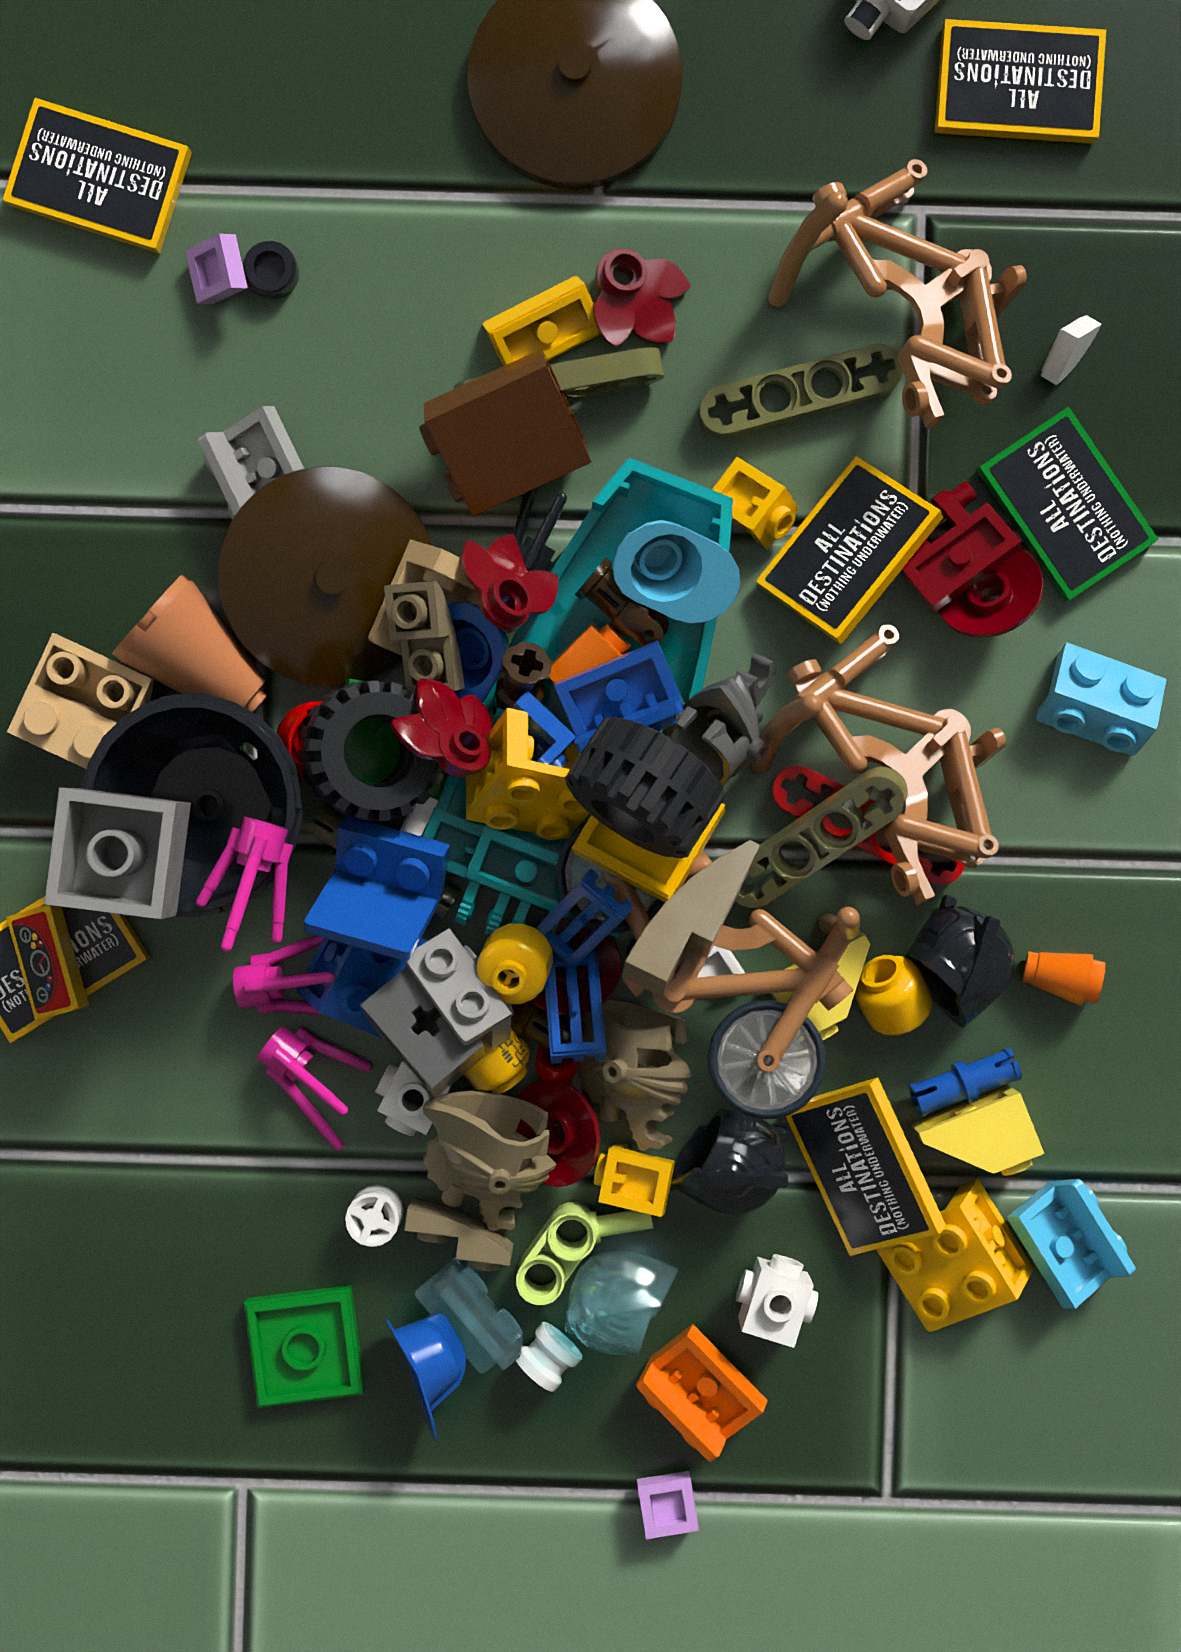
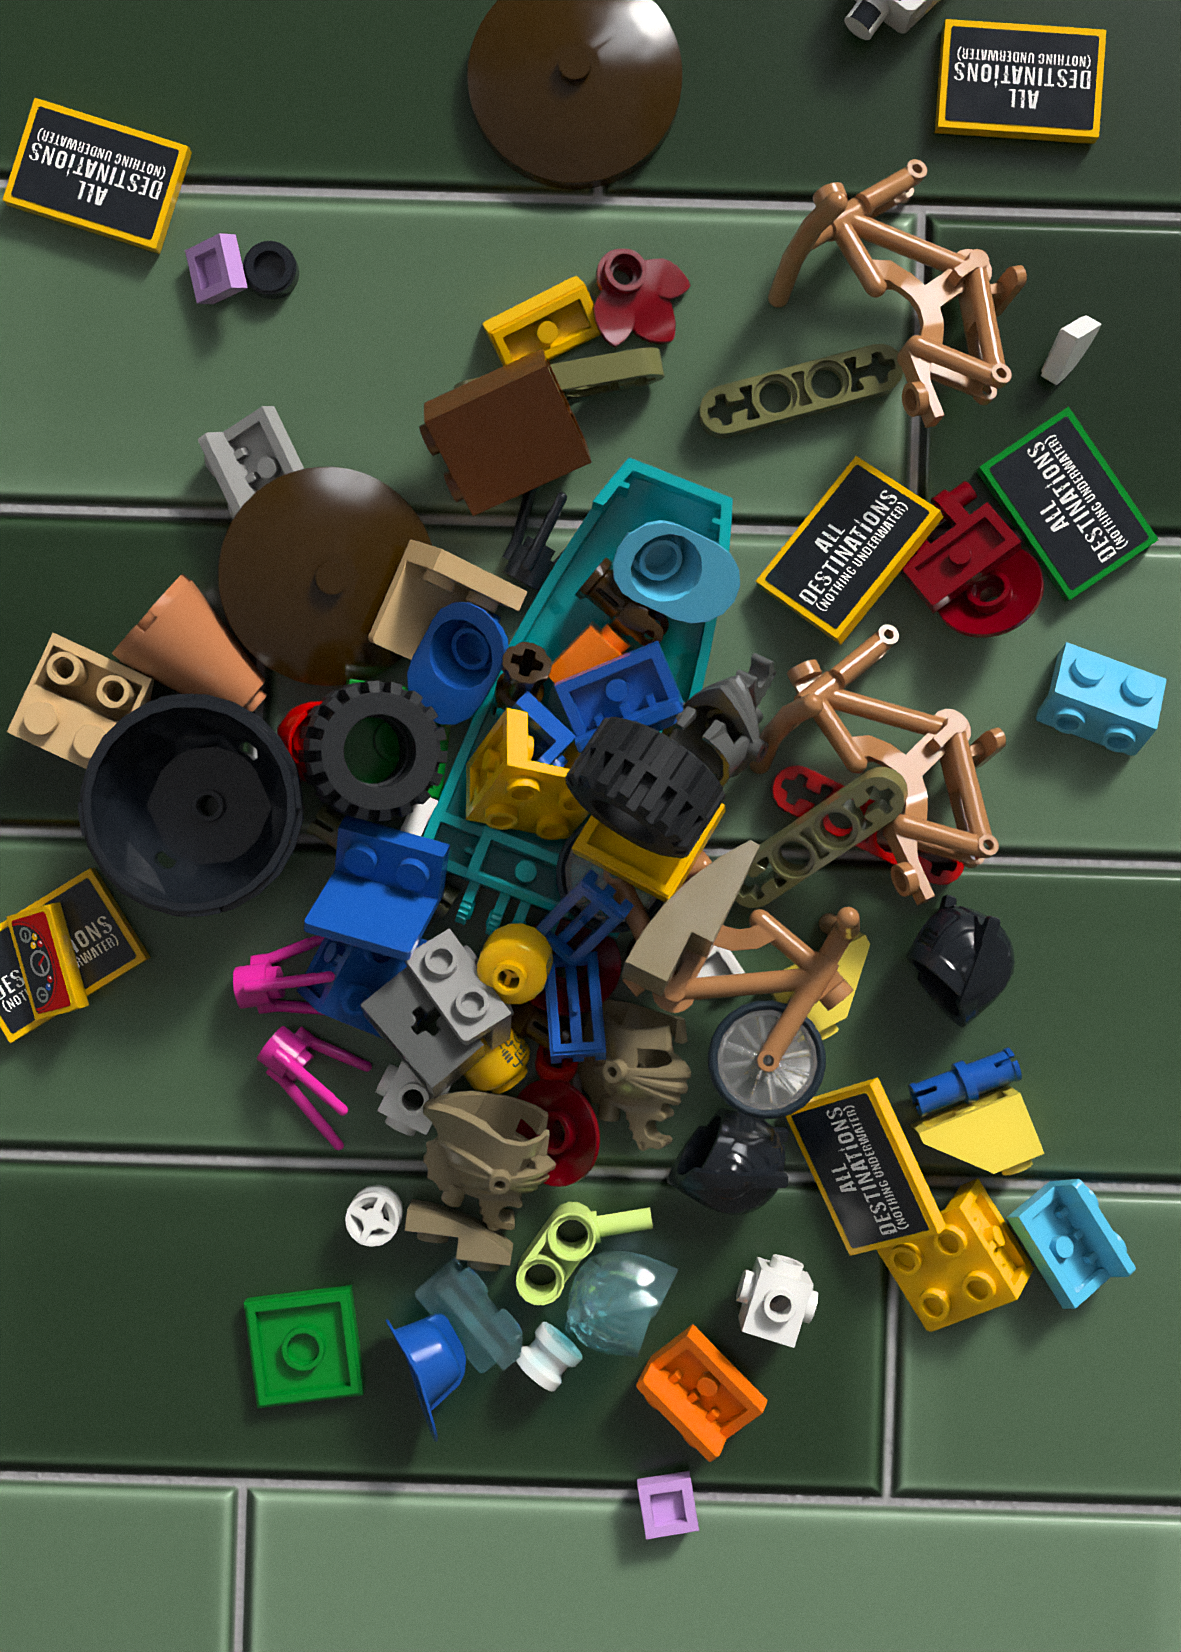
light grey brick [44,787,191,919] -> none
dark pink plant [196,817,293,952] -> none
dark tan slope [384,580,465,691] -> none
dark red plate [390,679,492,778] -> none
dark red plate [461,534,558,630] -> none
yellow bracket [594,1142,675,1217] -> none
yellow bracket [712,457,799,550] -> none
yellow head [855,955,933,1035] -> none
orange cone [1022,951,1105,1006] -> none

